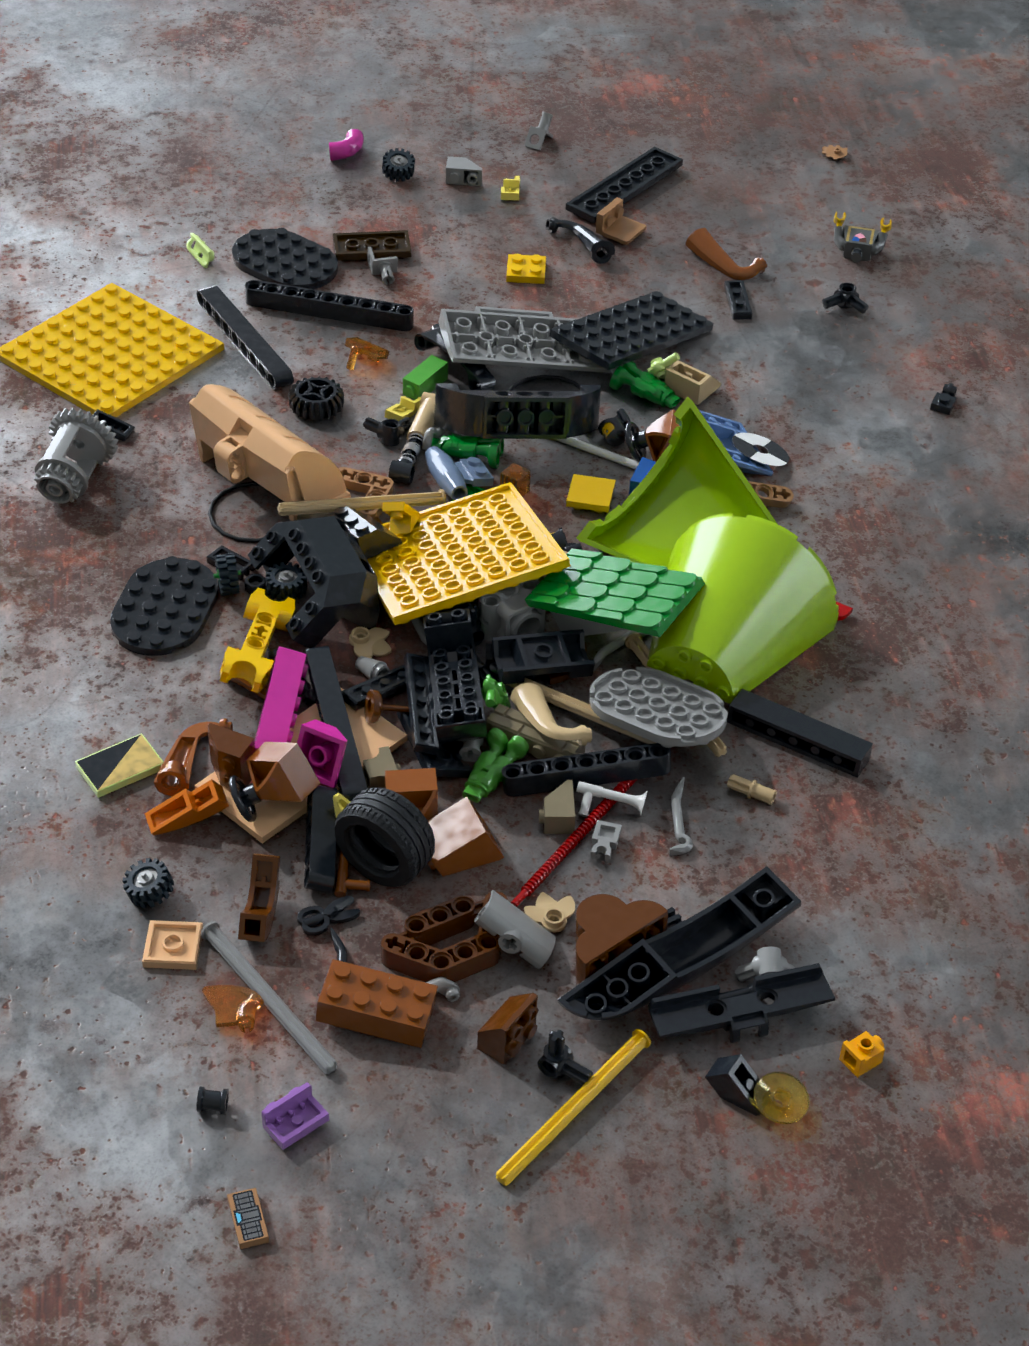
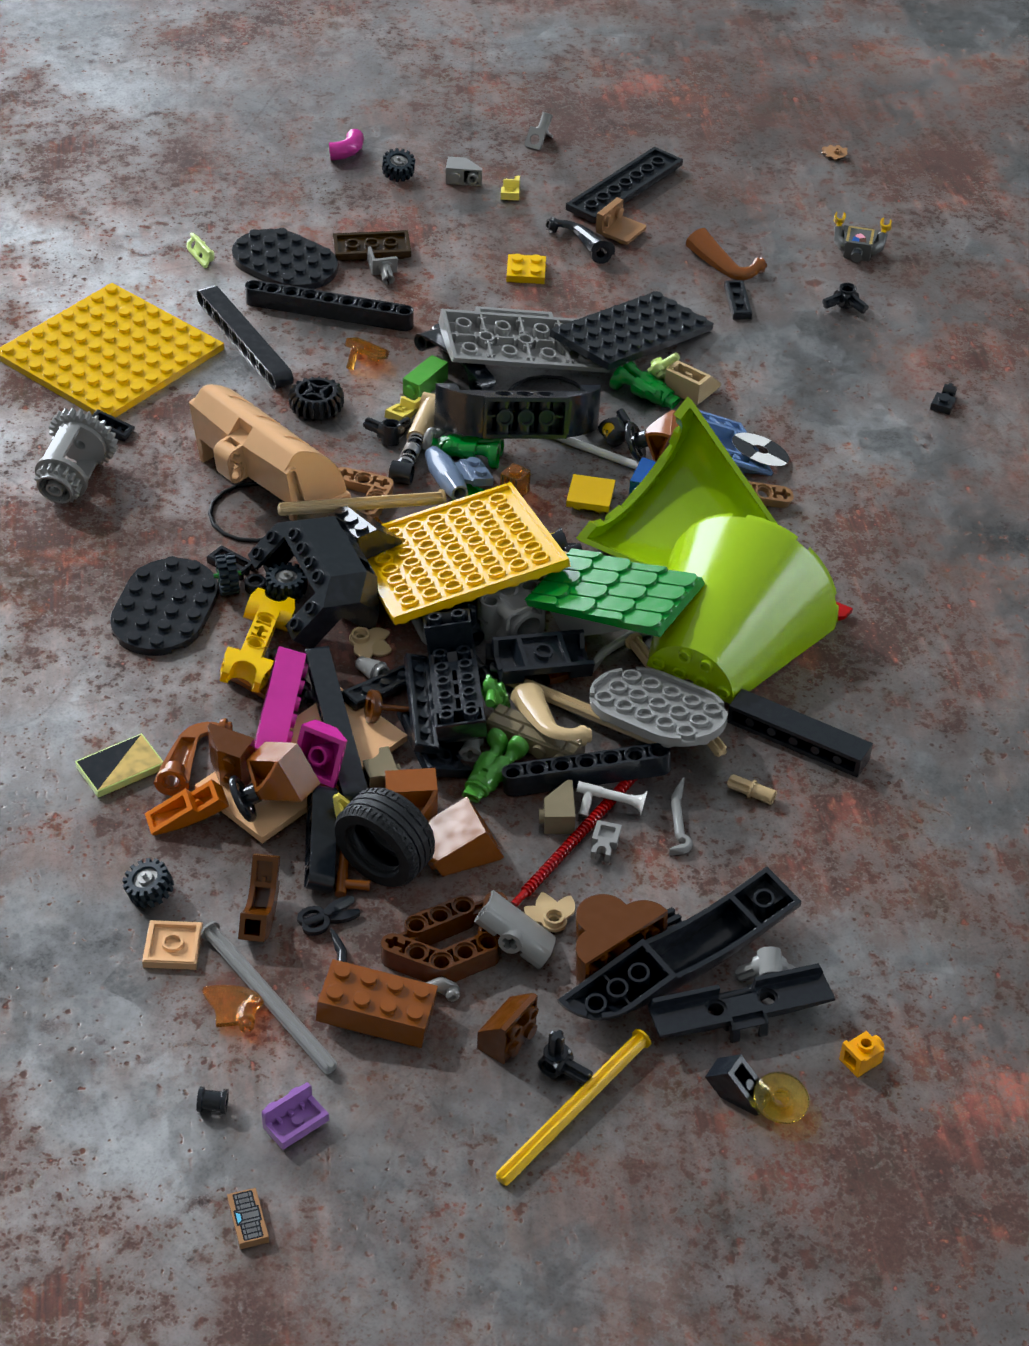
yellow slope [382,502,420,534] -> none

